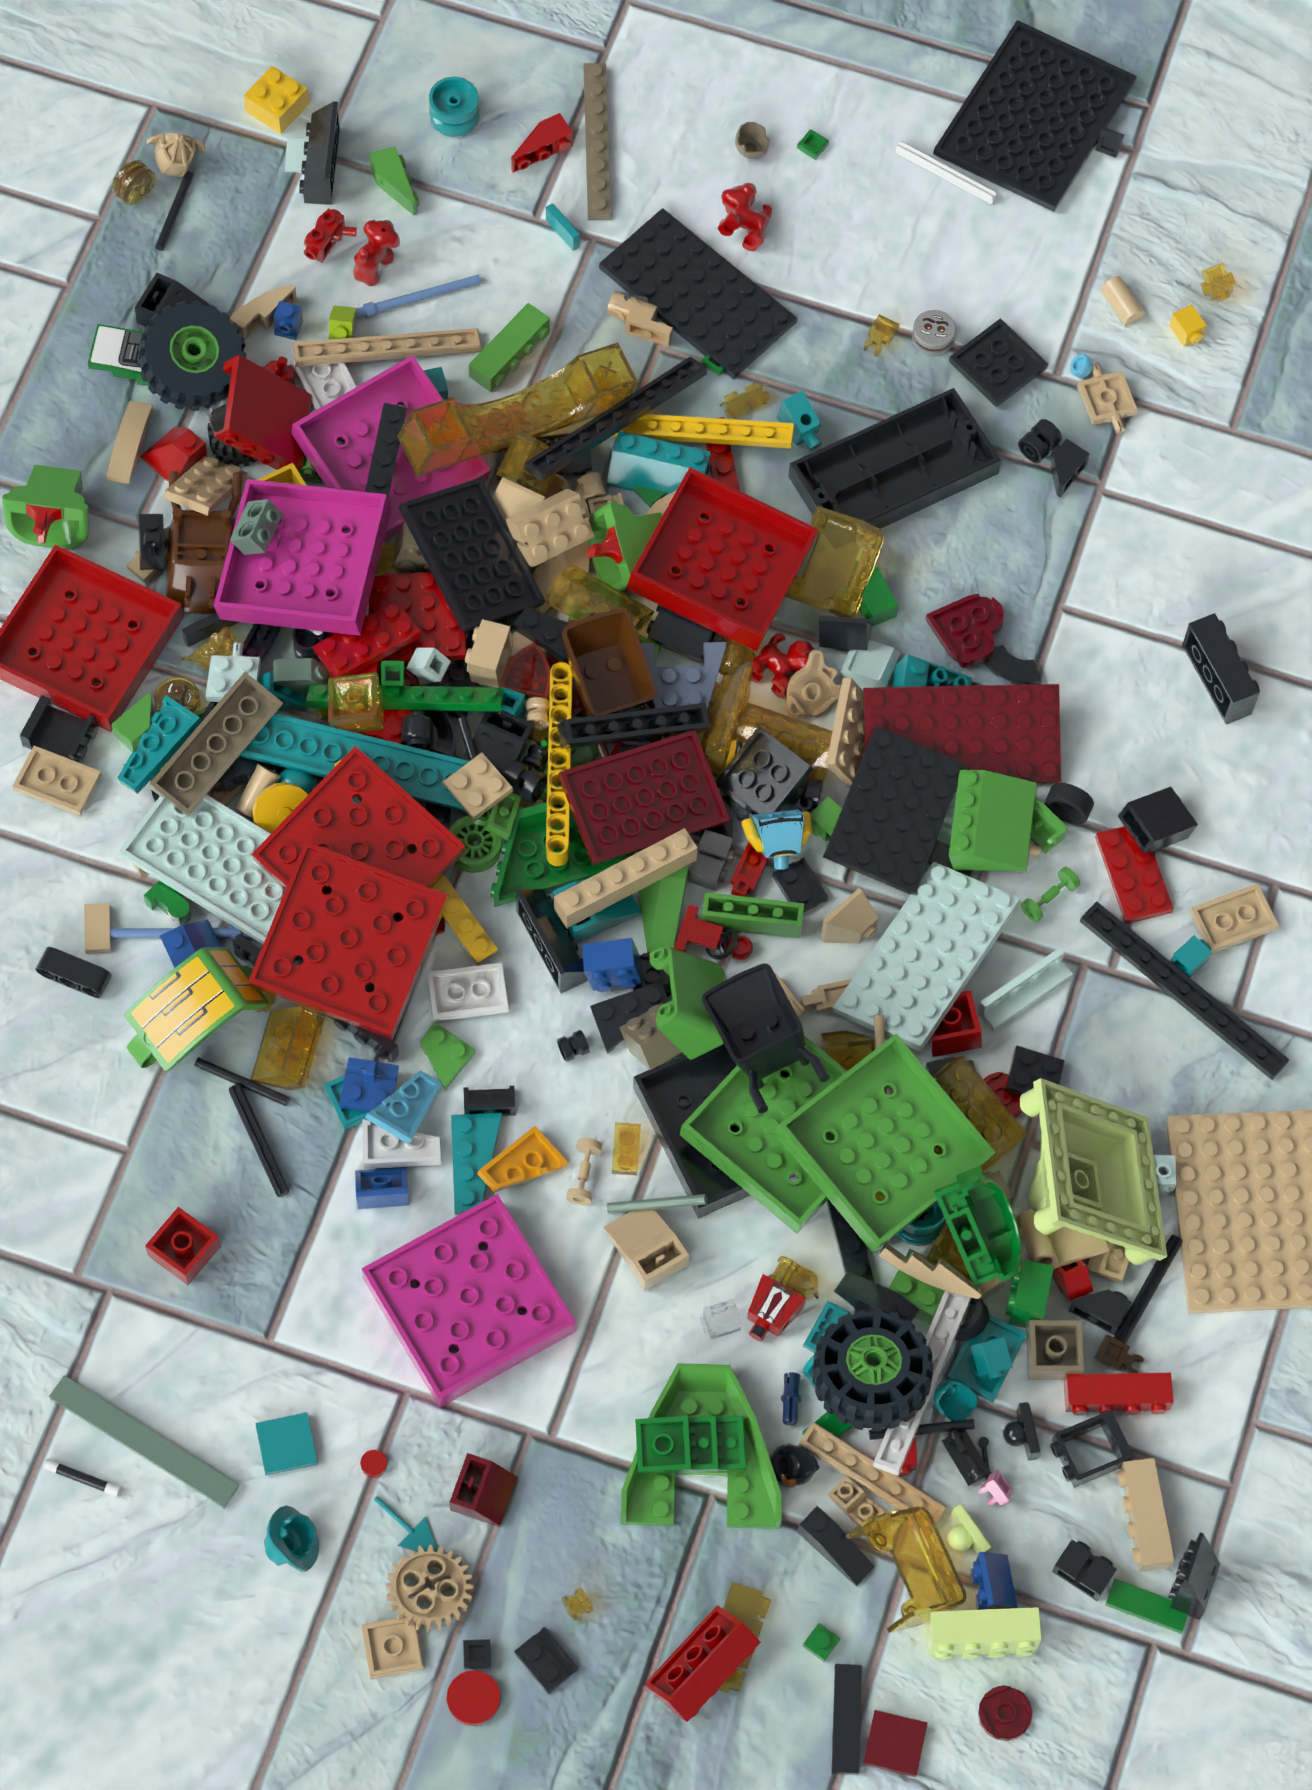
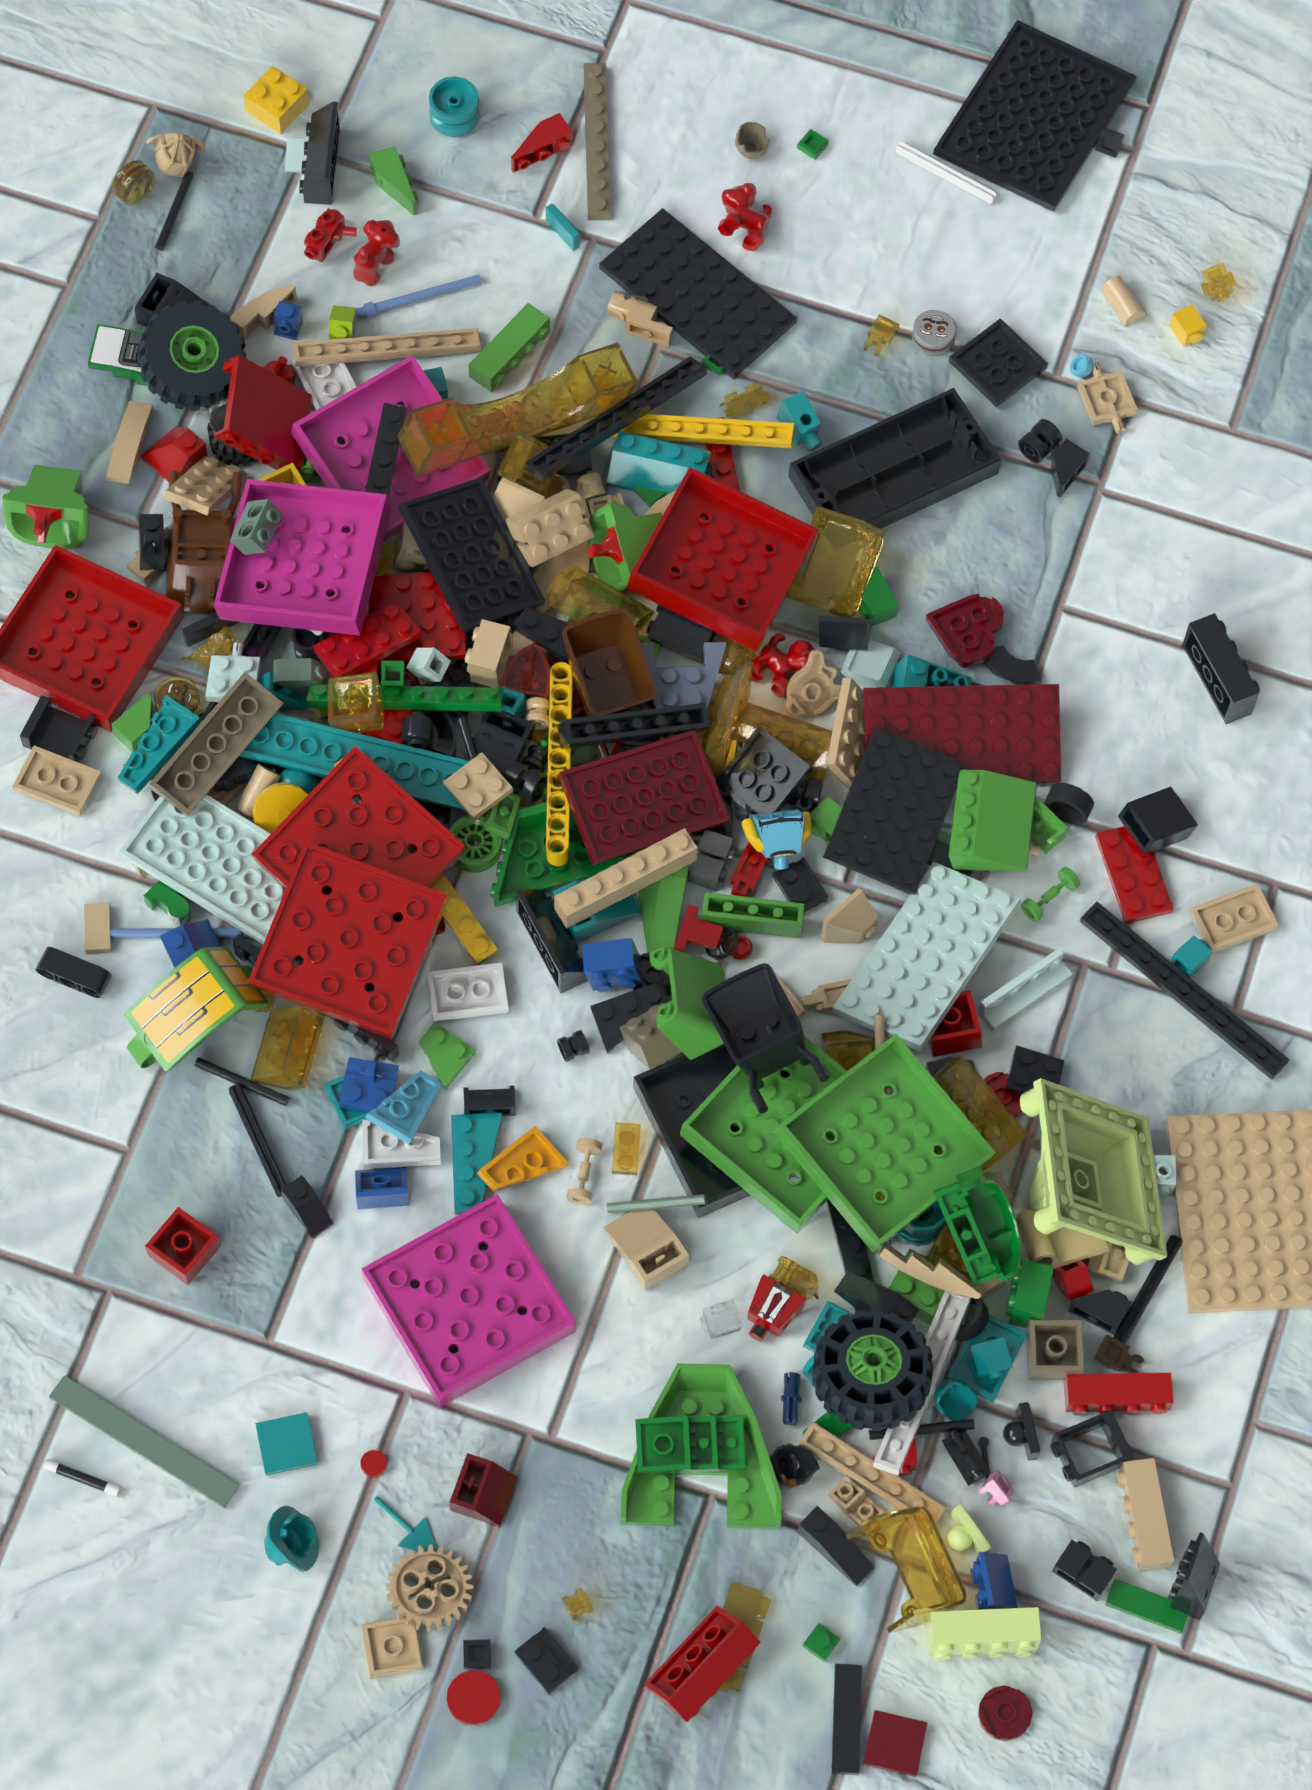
none -> black slope [281,1175,333,1239]

